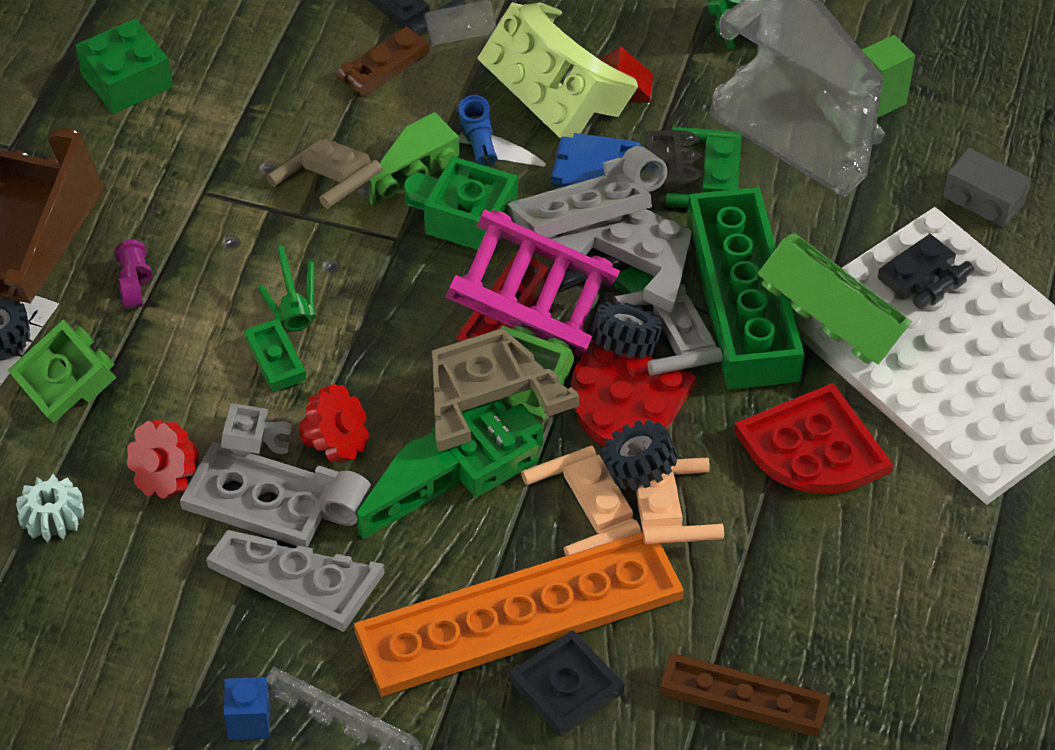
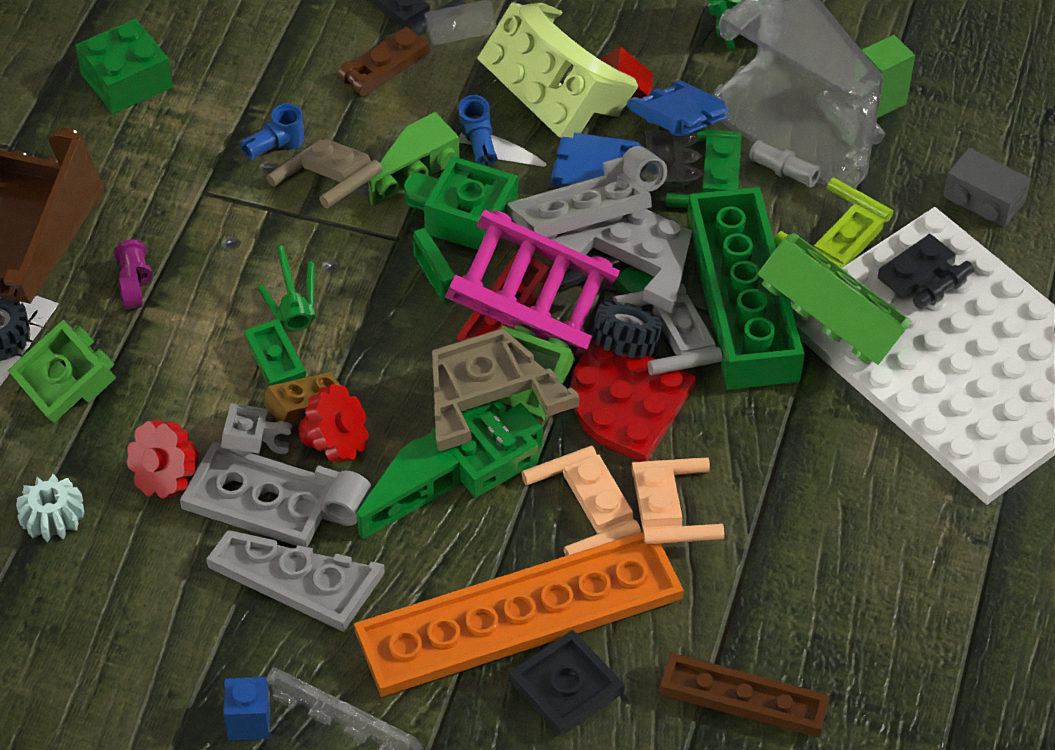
black bush [601,420,678,490] -> none
red plate [734,383,893,494] -> none
none -> blue pin [239,103,305,161]
none -> pearl gold plate [264,372,340,434]
none -> green tile [413,228,455,305]
none -> blue plate [627,80,729,136]
none -> light grey pin [749,140,821,188]
none -> lime plate [774,177,894,268]

